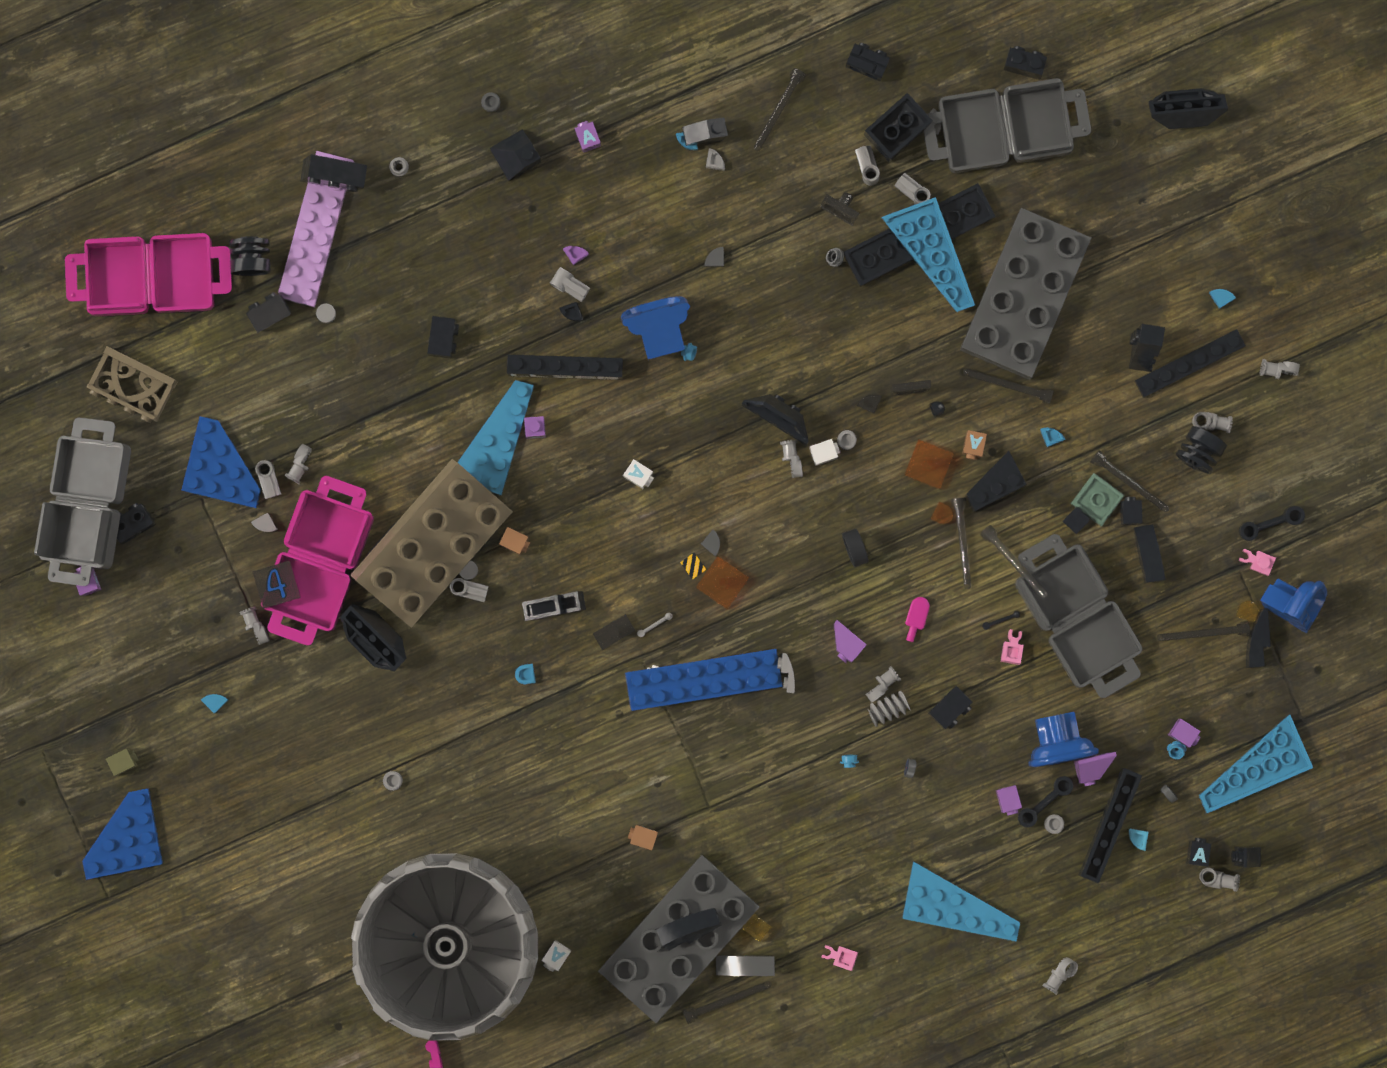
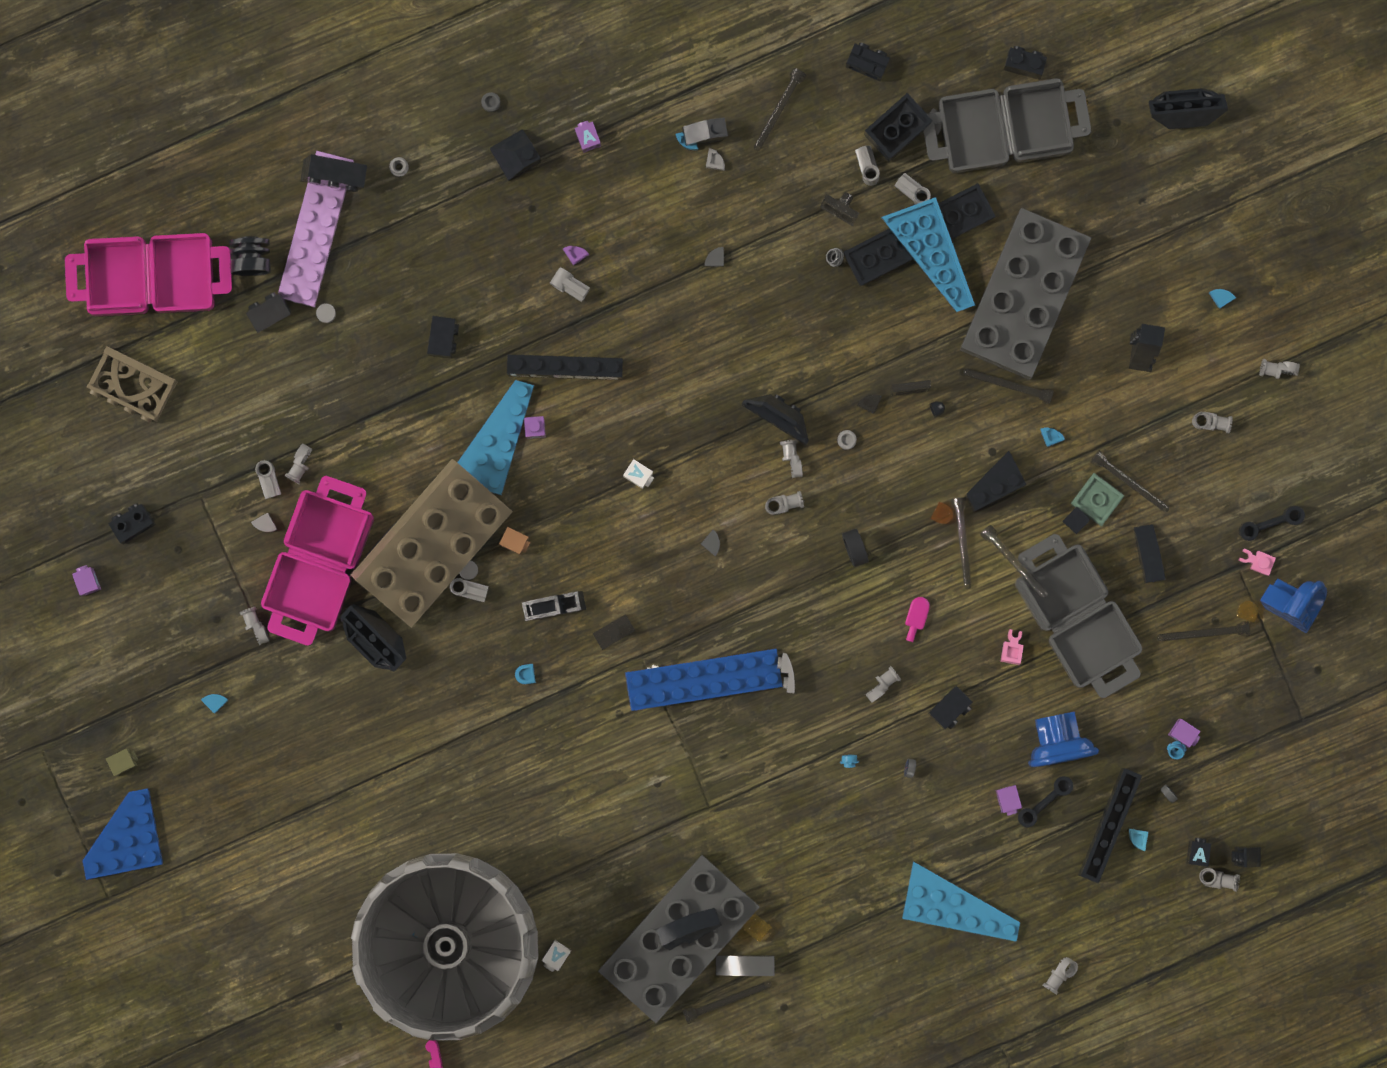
piece [34,418,131,586] -> none
blue plate [181,416,261,509] -> none
clear smoke tile [253,561,301,609] -> none
light grey tile [383,771,403,790] -> none
black tile [559,302,583,321] -> none
blue piece [621,296,690,359] -> none
medium nougat brick [628,825,658,850] -> none
light grey hinge [637,612,673,637] -> none
sticker [680,553,706,579] -> none
dark azure plate [681,343,697,361] -> none
clear orange tile [696,556,749,609] -> none
white brick [809,439,840,466] -> none
bright pink plate [822,945,858,971] -> none
medium lavender slope [834,620,866,663] -> none
light grey piece [867,691,911,727] -> none
clear orange tile [904,439,954,490] -> none
medium nougat brick [962,430,987,460] -> none
black hinge [982,611,1021,630] -> none
light grey tile [1044,814,1064,834] -> none
medium lavender slope [1074,752,1117,786] -> none
black brick [1120,497,1143,525] -> none
black plate [1134,329,1246,398] -> none
black wheel [1175,426,1227,475] -> none
dark azure wing [1198,715,1313,813] -> none
black slope [1246,608,1271,668] -> none
none -> light grey connector [765,491,804,515]

